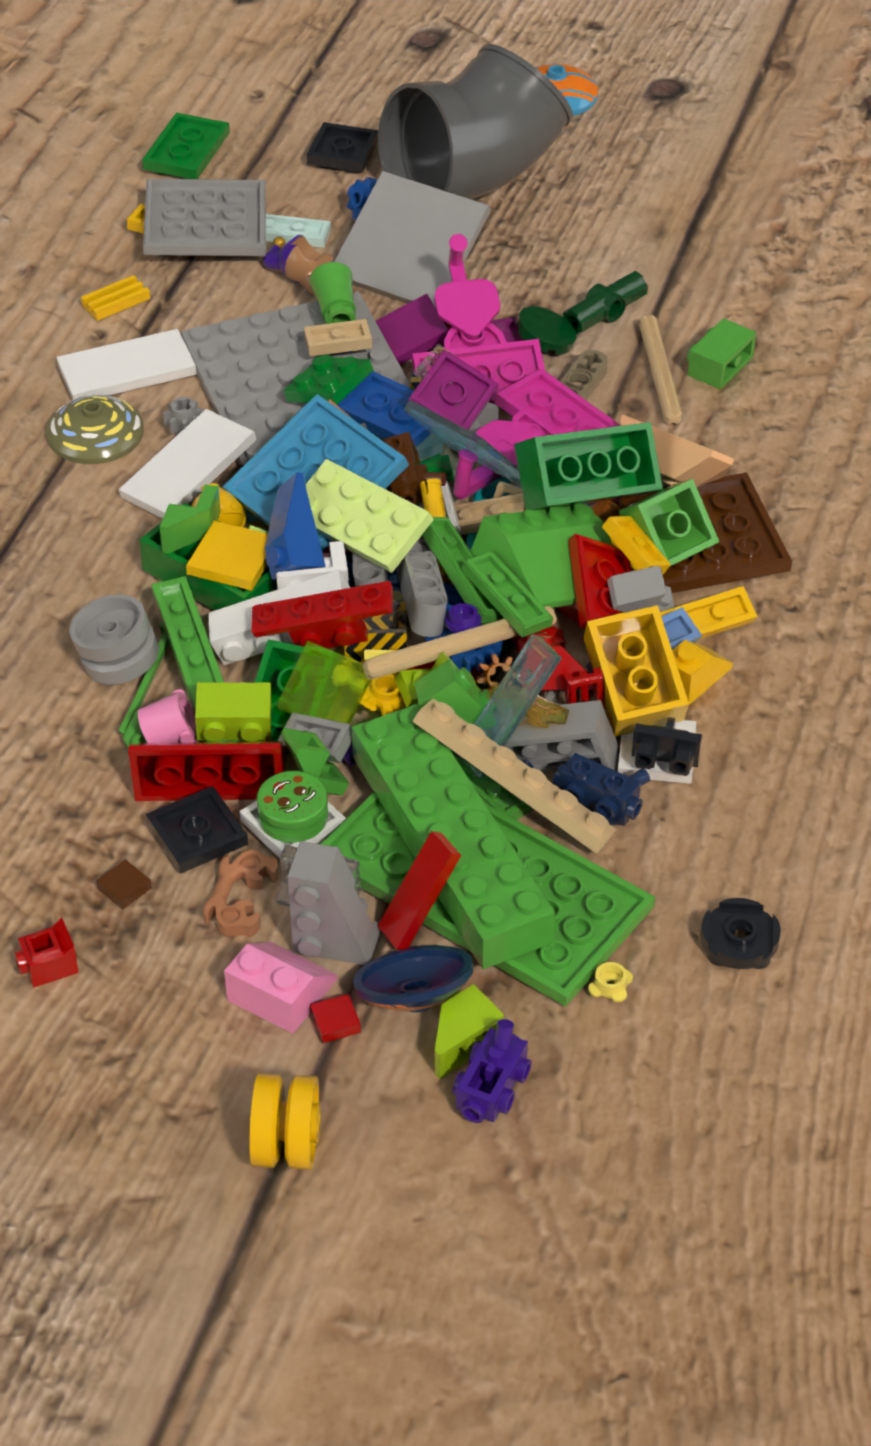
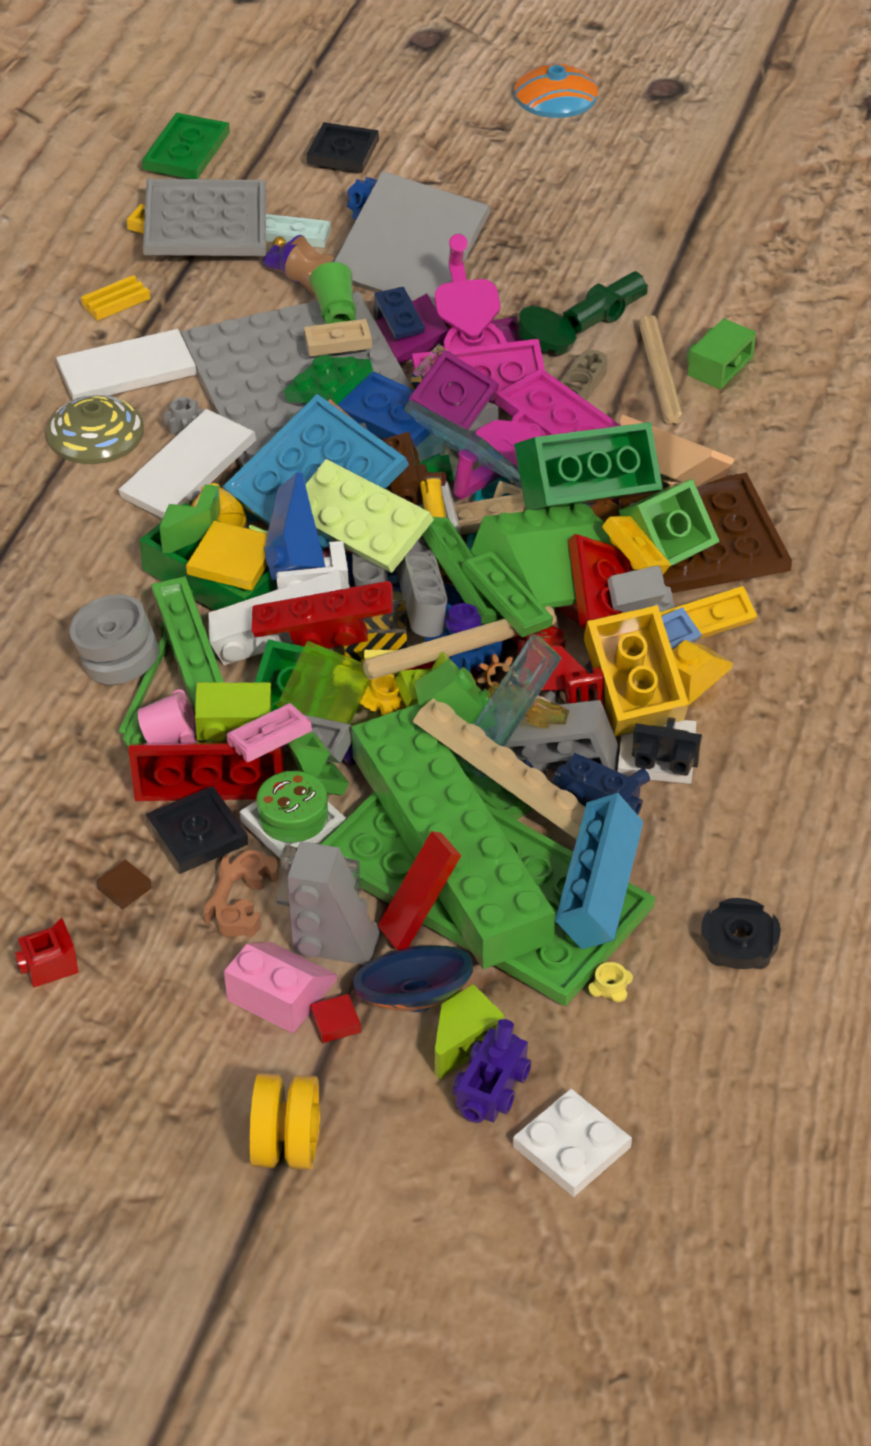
dark grey cylinder [378,44,573,200] -> none
none -> bright pink tile [226,703,312,763]
none -> dark blue bracket [374,286,425,339]
none -> white plate [513,1089,632,1197]
none -> dark azure brick [555,793,643,949]

